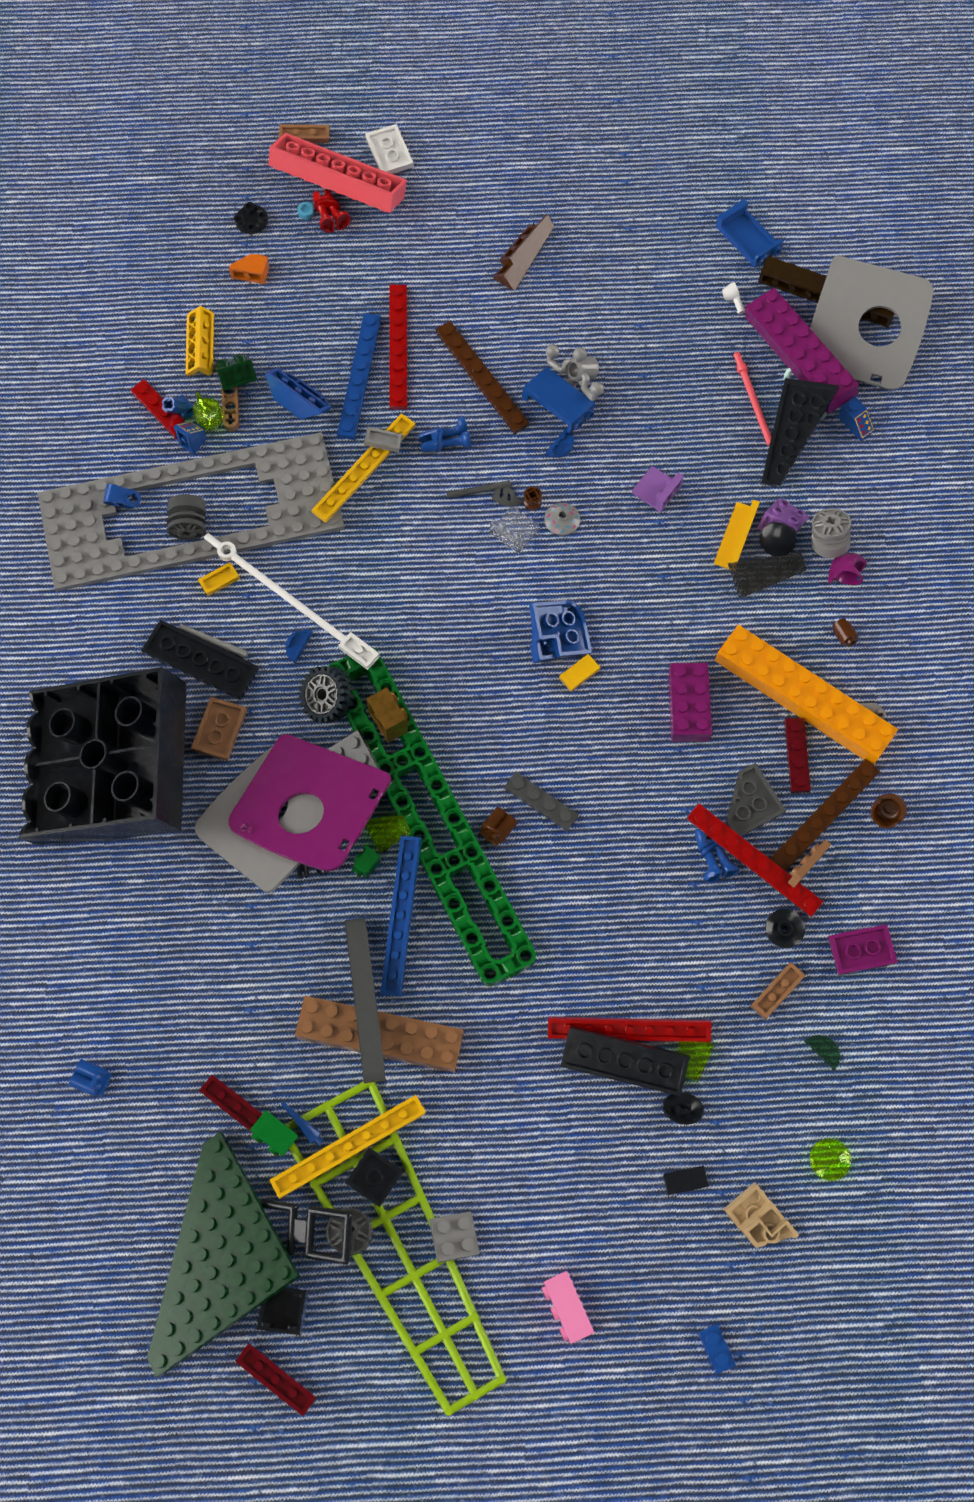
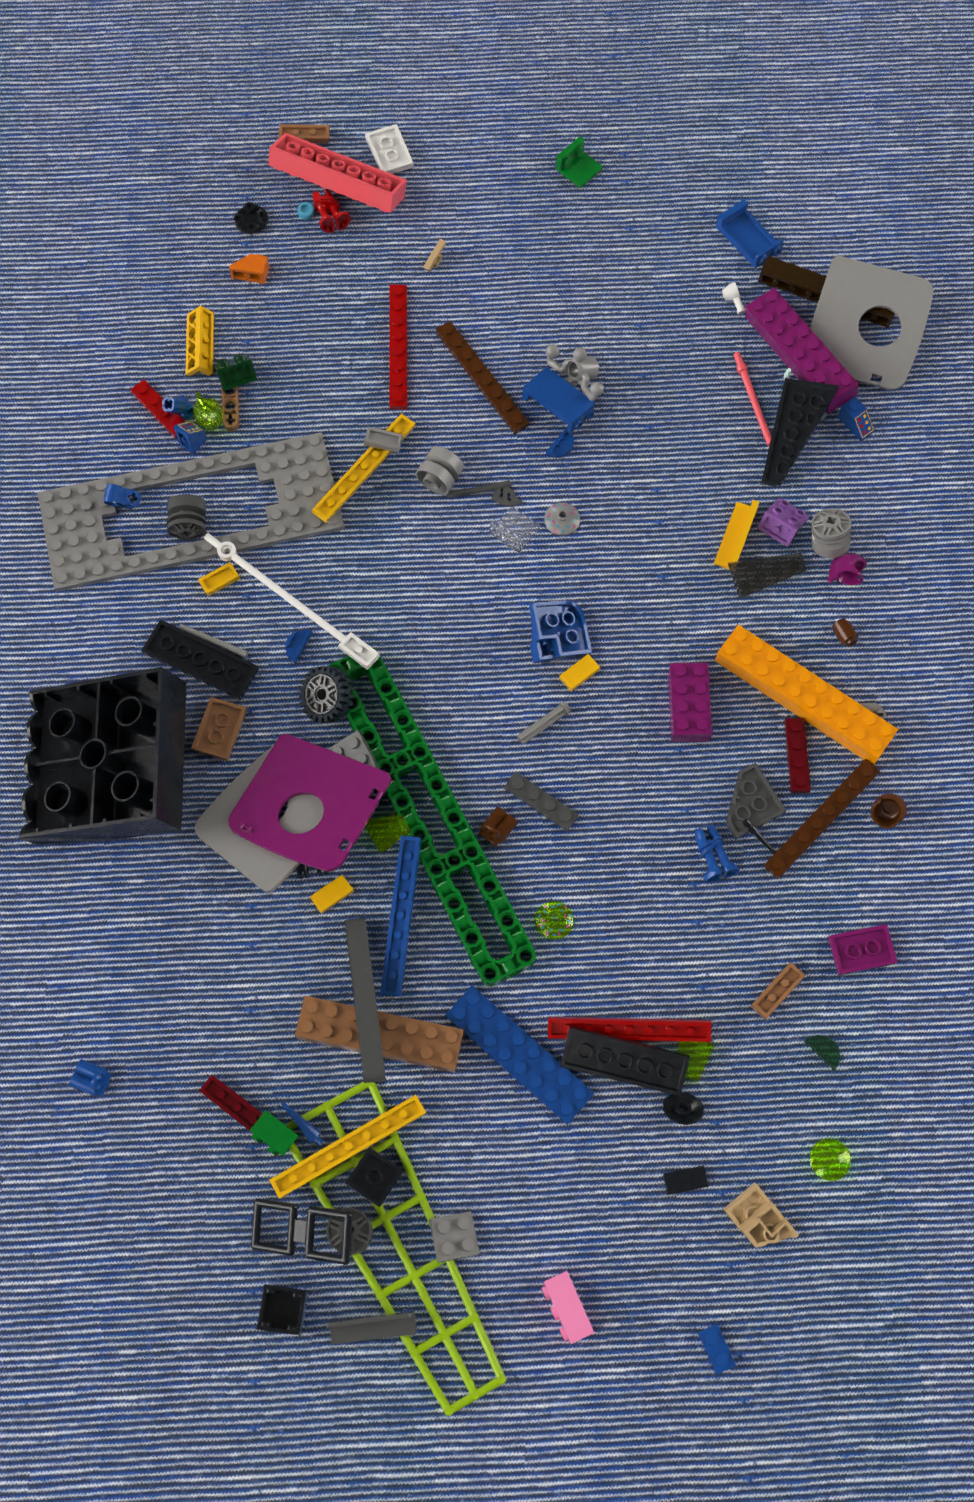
dark green plate [147,1132,300,1378] -> none
dark red plate [235,1343,317,1417] -> none
blue wedge [265,368,331,419] -> none
blue plate [337,313,381,440] -> none
green brick [351,844,381,879] -> none
pearl gold brick [366,687,409,743] -> none
blue piece [418,415,472,452] -> none
wedge [493,215,554,290] -> none
reddish brown wheel [523,486,542,511] -> none
medium lavender bracket [632,466,684,512] -> none
red plate [686,803,824,917] -> none
black dish [759,521,796,557] -> none
black dish [765,909,805,948] -> none
medium nougat plate [788,840,831,888] -> none
none -> yellow tile [310,875,354,914]
none -> dark grey panel [326,1311,417,1344]
none -> light grey wheel [416,446,464,495]
none -> tan tile [423,239,446,272]
none -> blue plate [445,986,594,1125]
none -> light grey axle [517,701,571,744]
none -> clear neon green dish [535,901,574,940]
none -> green bracket [556,136,602,188]
none -> black piece [742,819,776,854]

